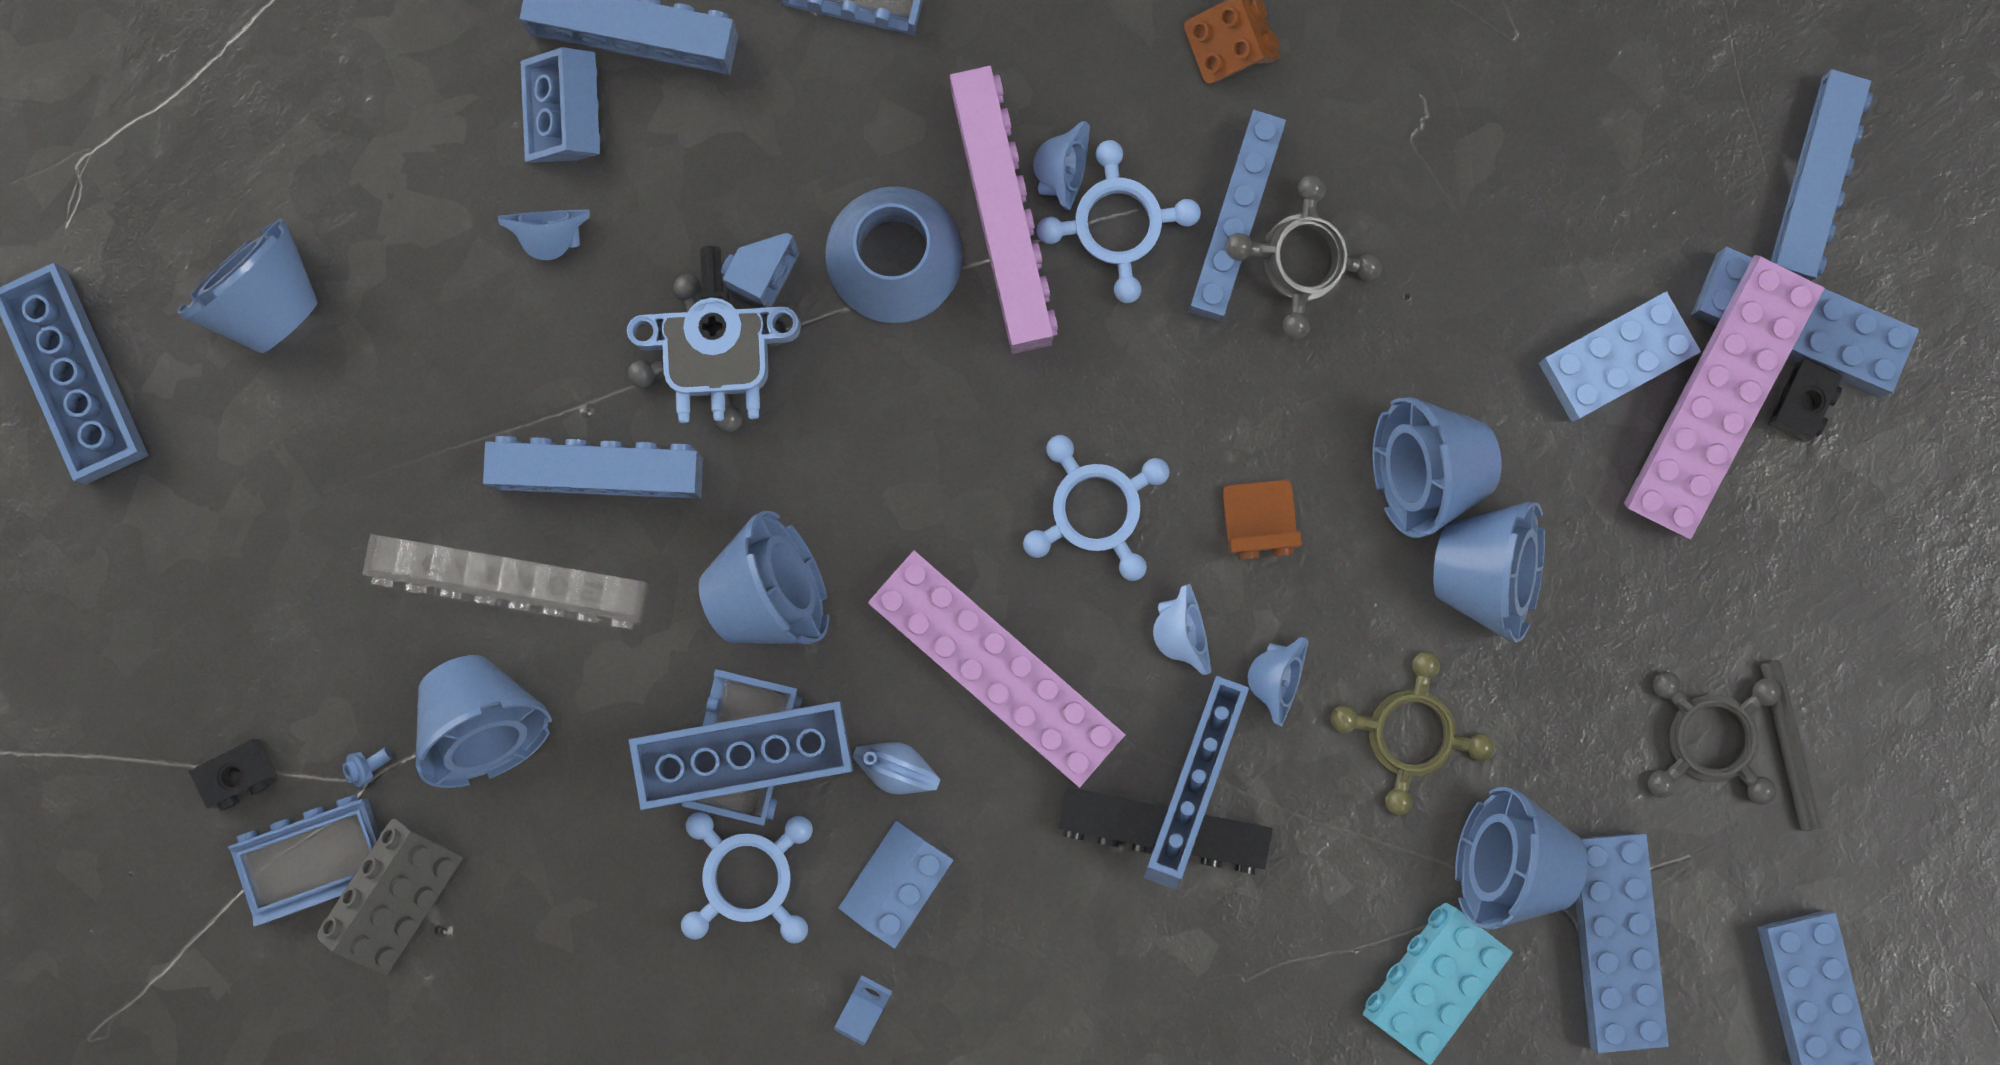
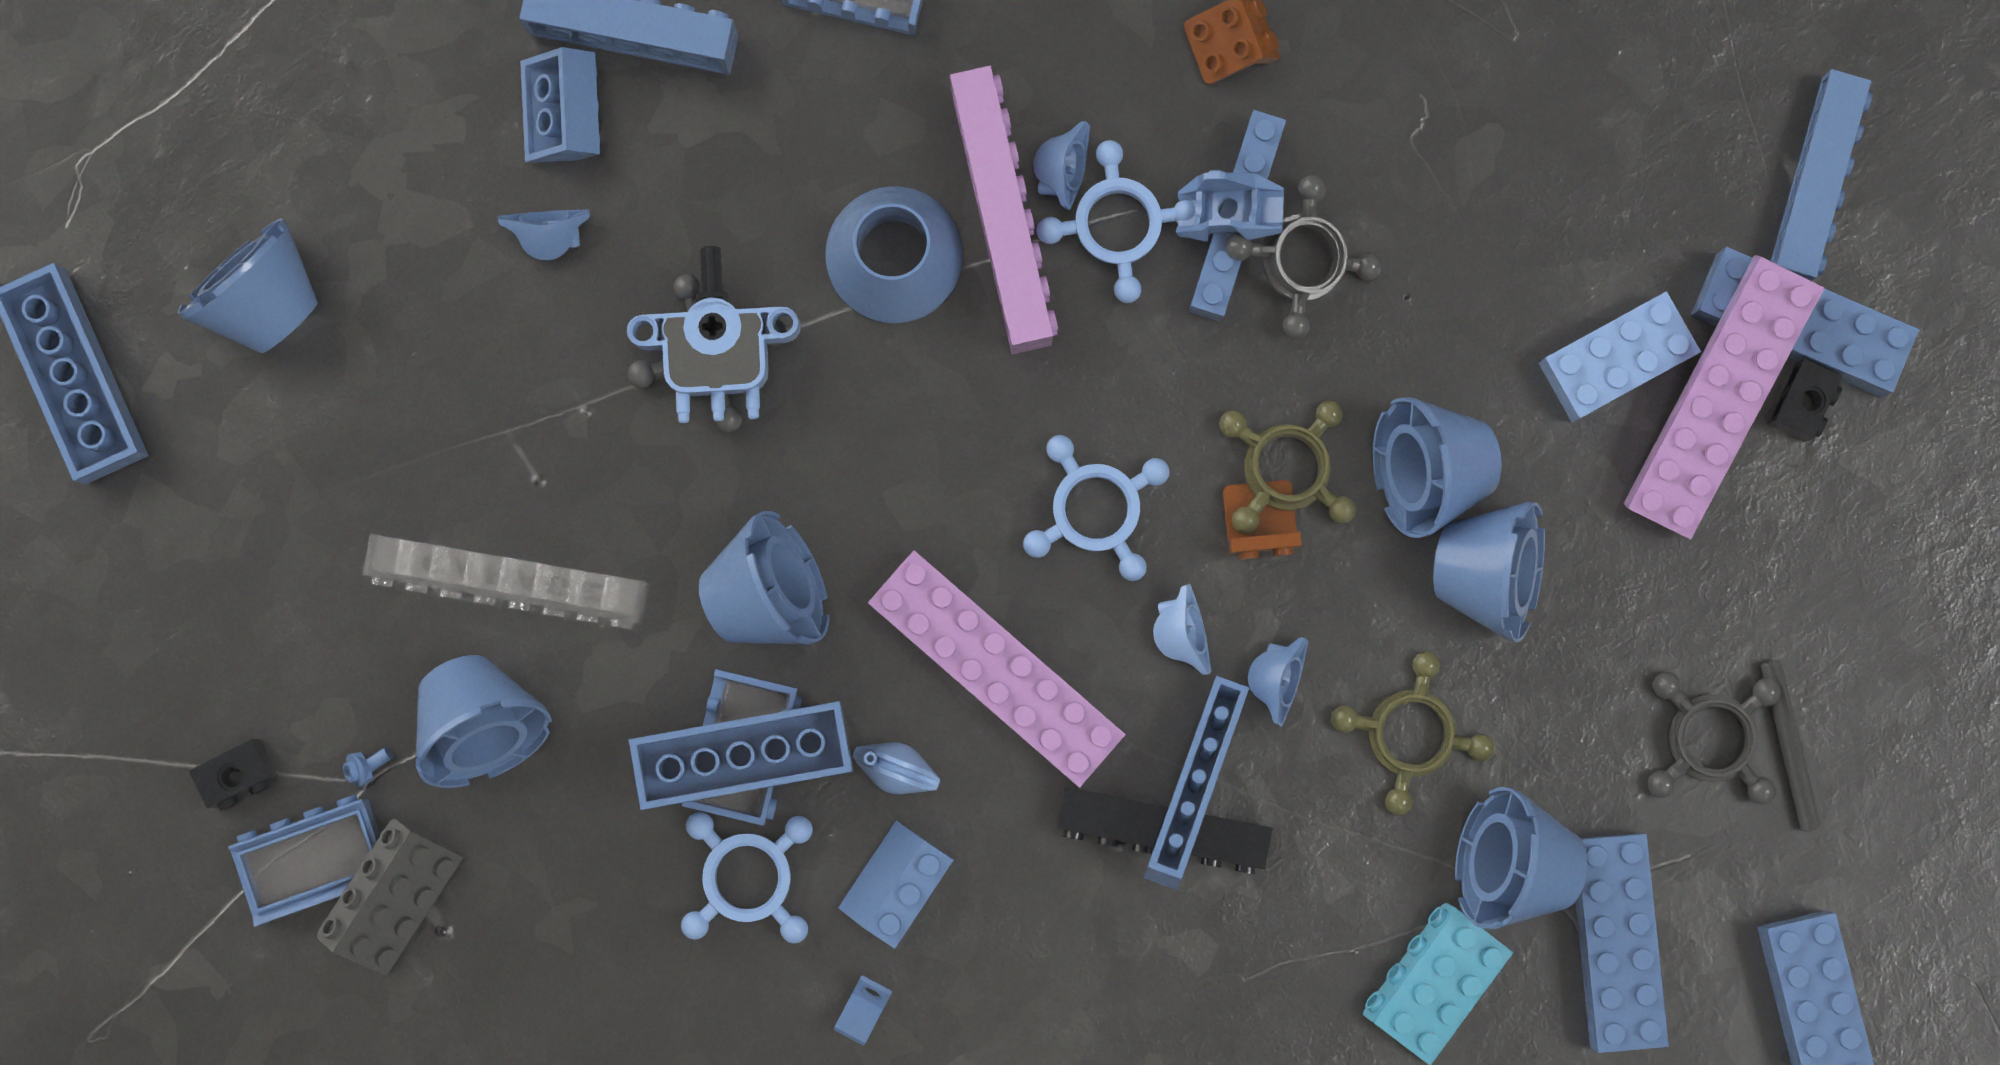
medium blue brick [483,436,703,499] -> none
medium blue slope [721,233,800,308] -> none
none -> medium blue piece [1176,170,1284,242]
none -> olive piece [1219,400,1356,534]

